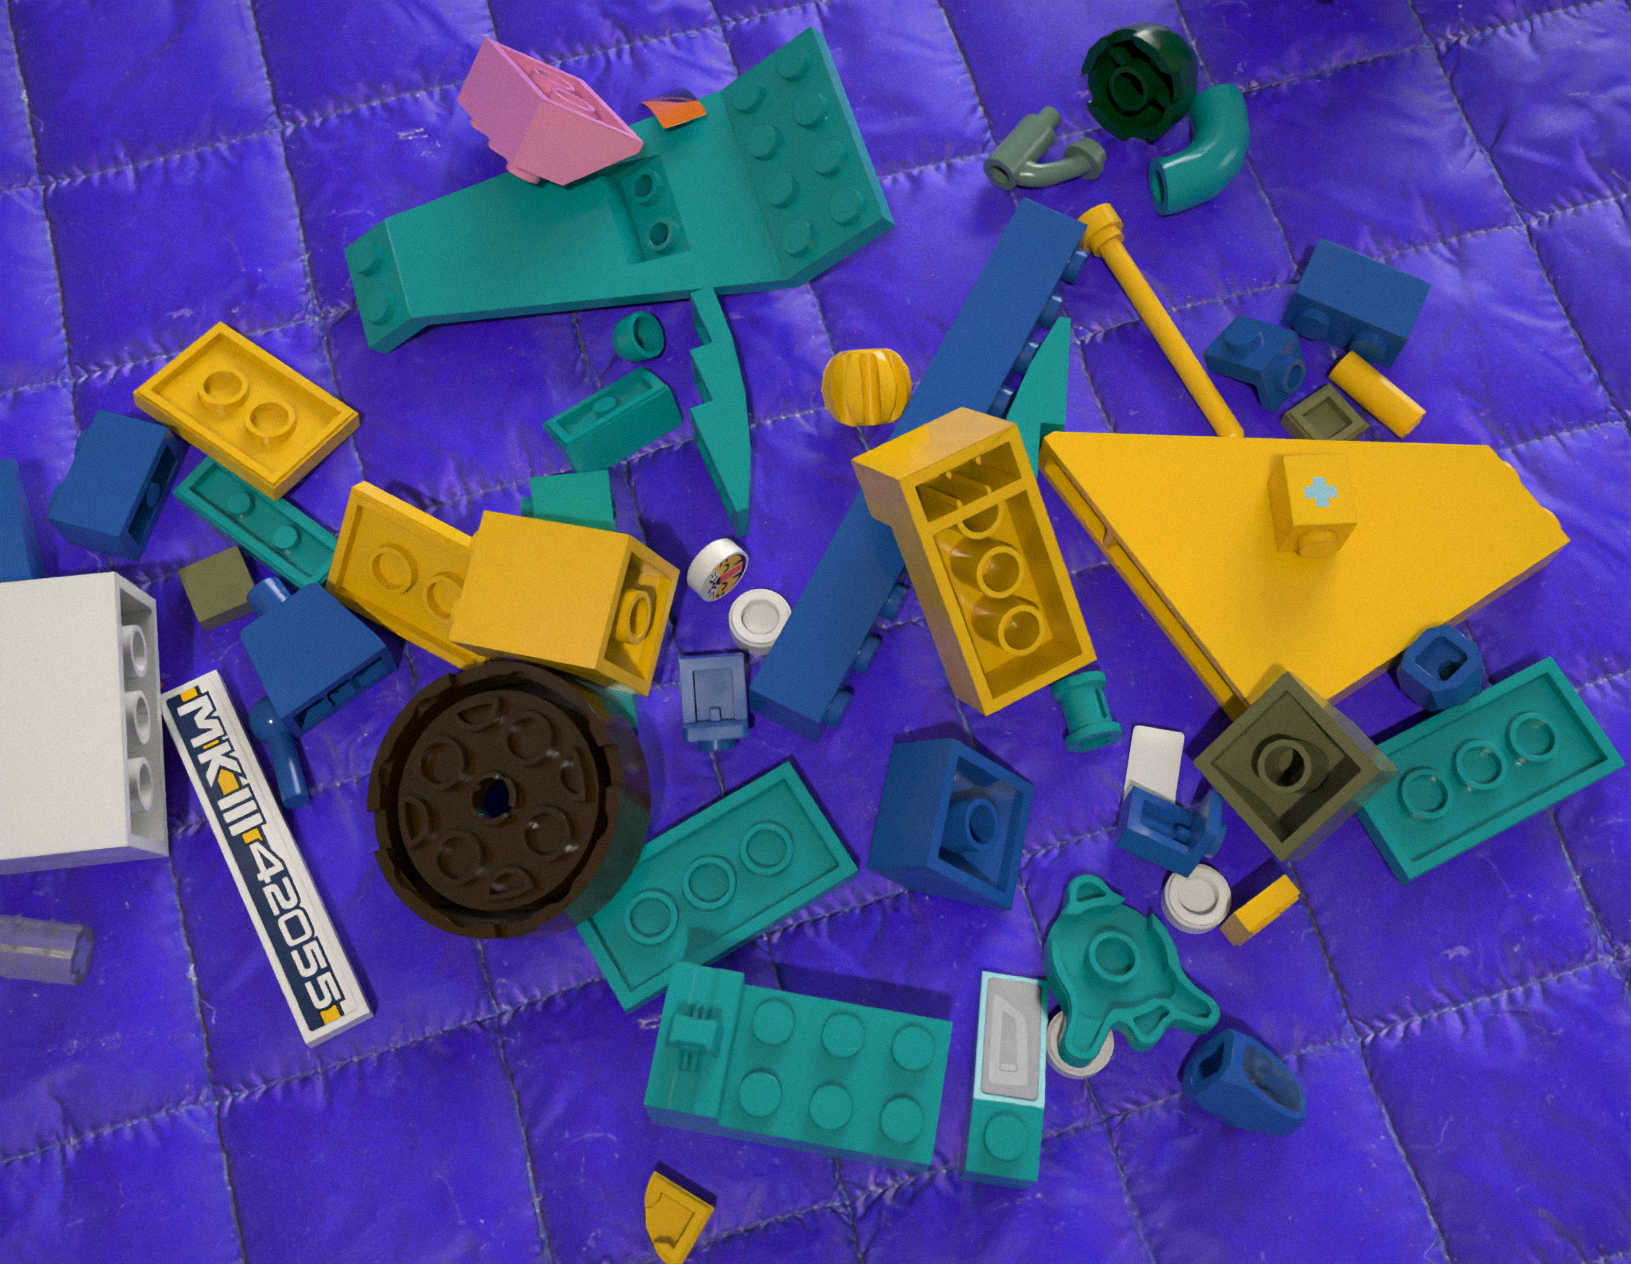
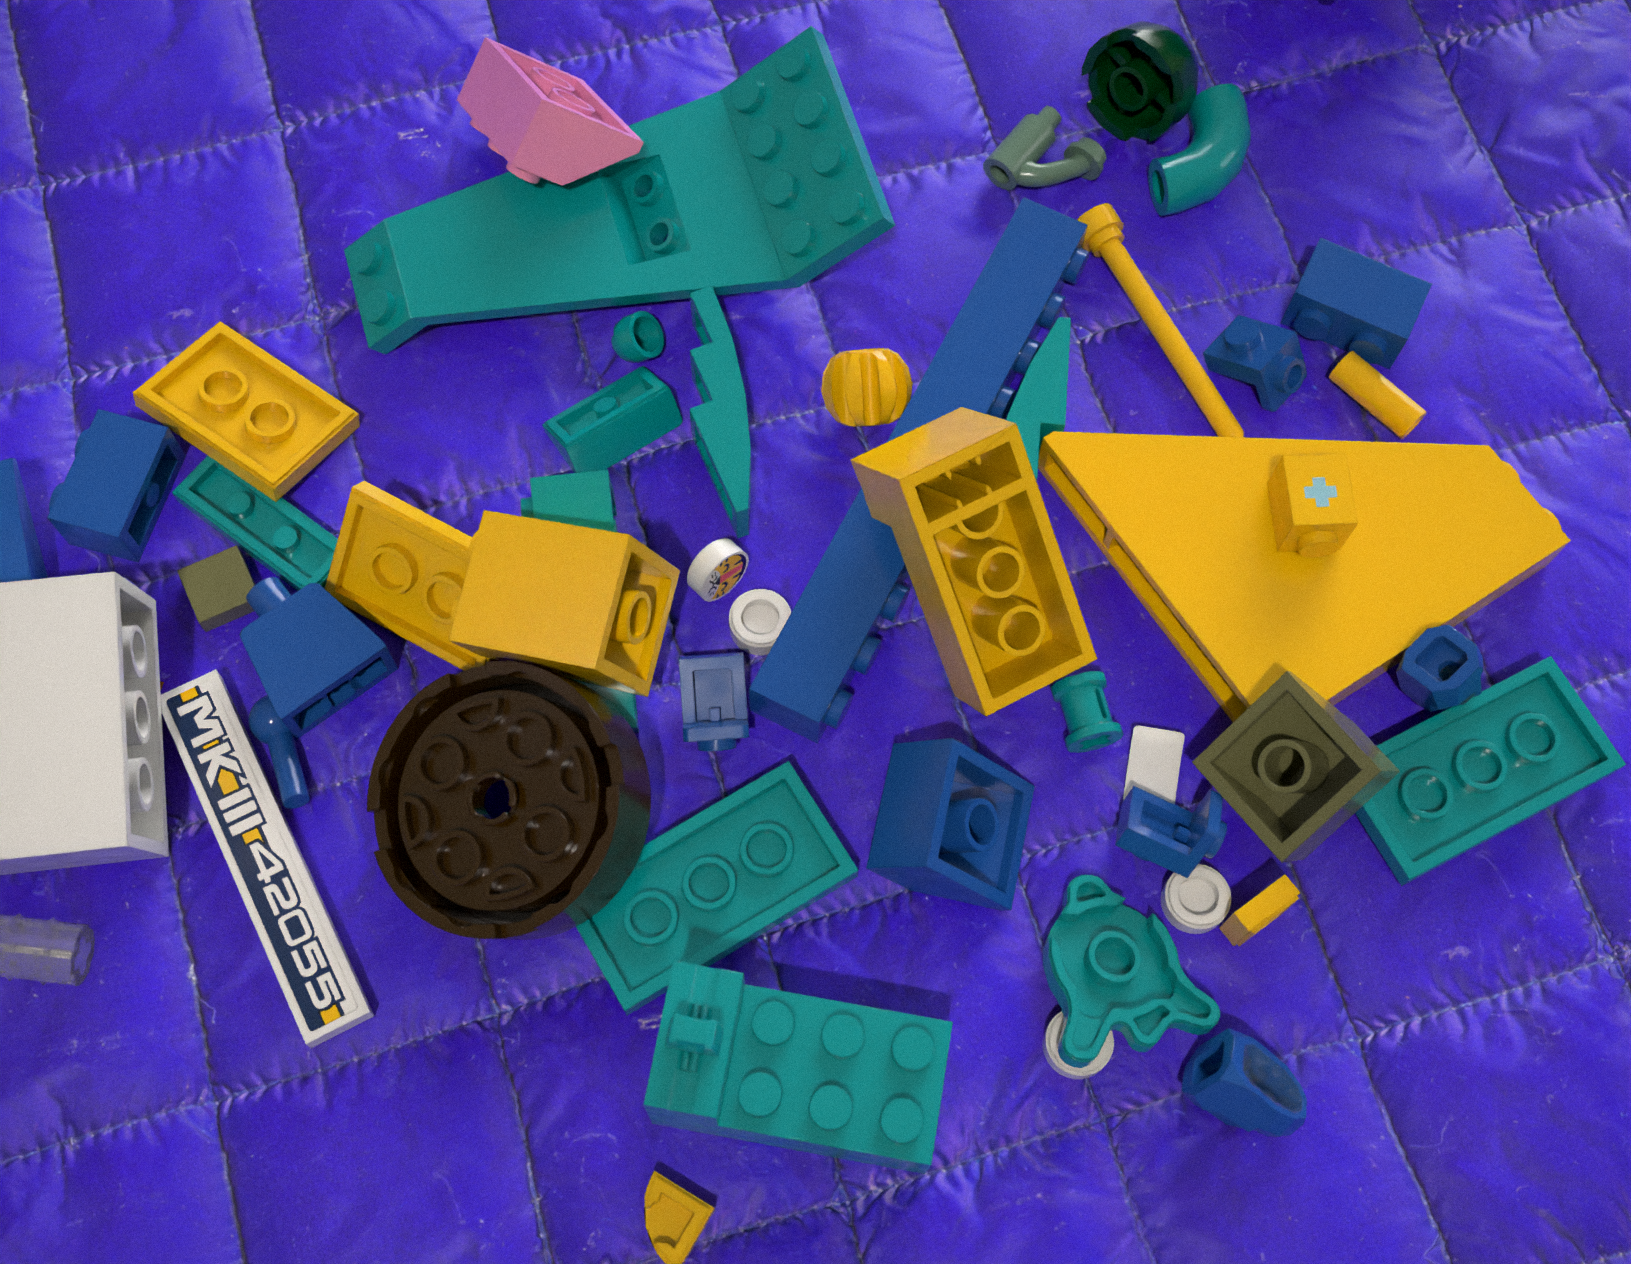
orange sticker [640,87,706,128] -> none
slope [957,971,1049,1190] -> none
olive tile [1280,383,1369,441] -> none

